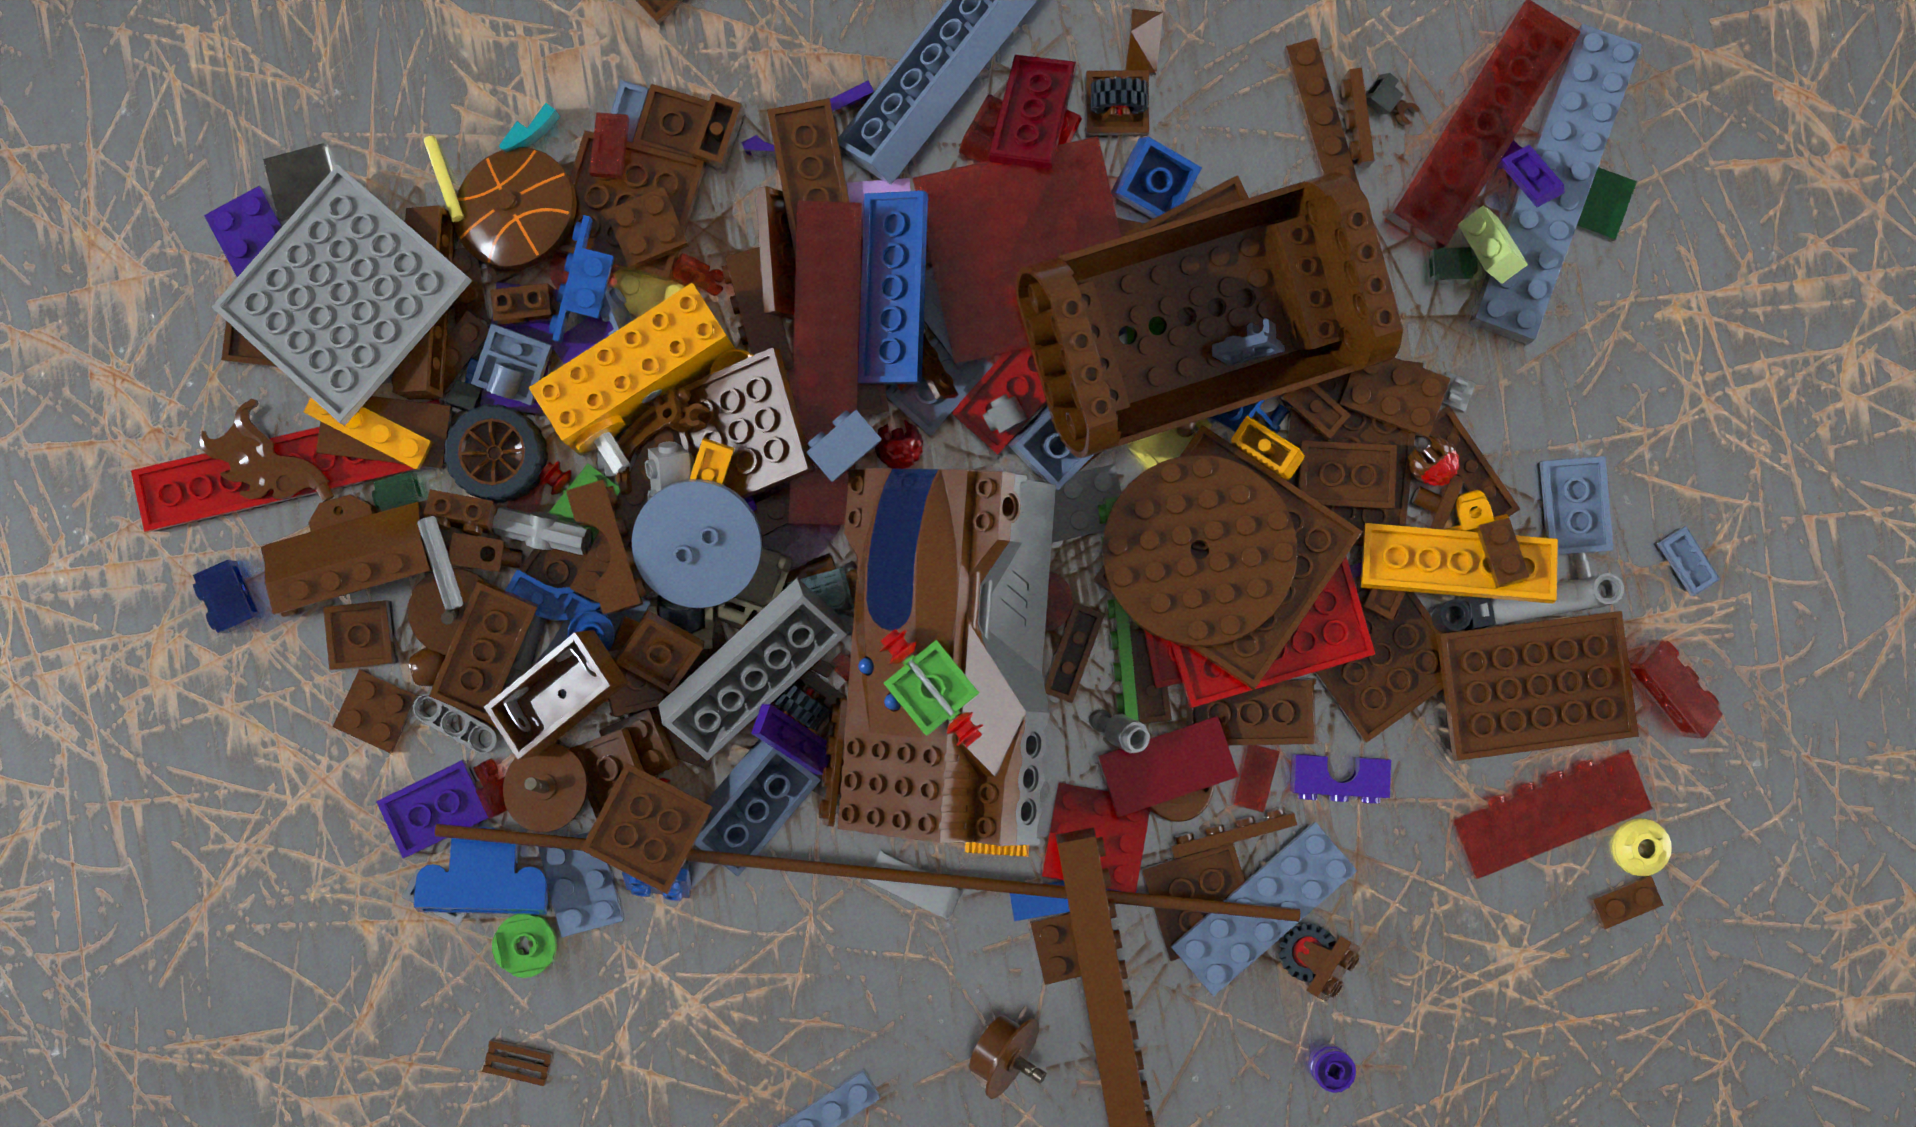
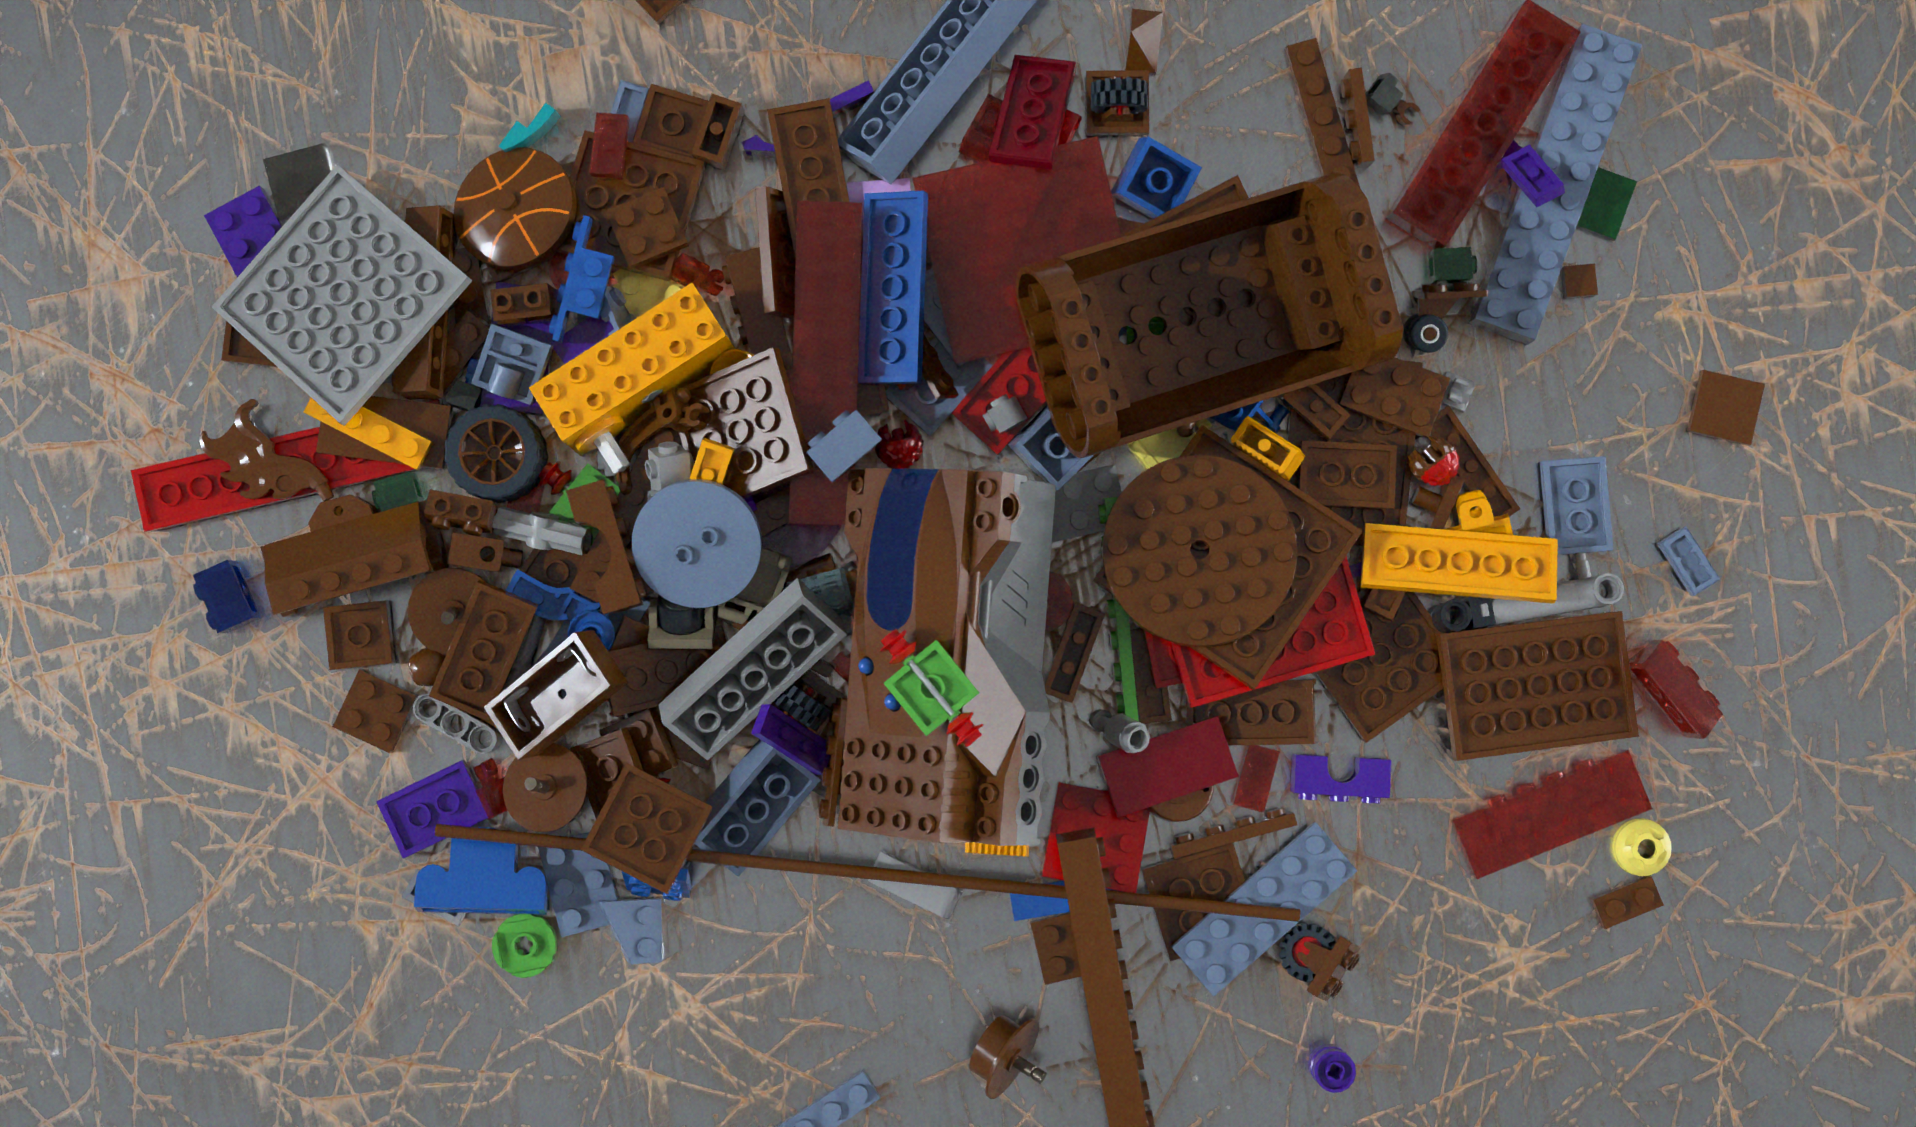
light grey axle [417,516,463,610] -> none
light yellow bar [424,136,464,222] -> none
reddish brown tile [482,1039,553,1086] -> none
reddish brown plate [615,611,705,693] -> none
sand blue plate [1212,319,1285,366] -> none
yellowish green brick [1458,205,1528,284] -> none
reddish brown plate [1476,518,1530,588] -> none
none -> sand blue wing [599,898,662,964]
none -> plate [1403,282,1488,353]
none -> reddish brown tile [1561,263,1598,299]
none -> reddish brown tile [1687,370,1765,446]

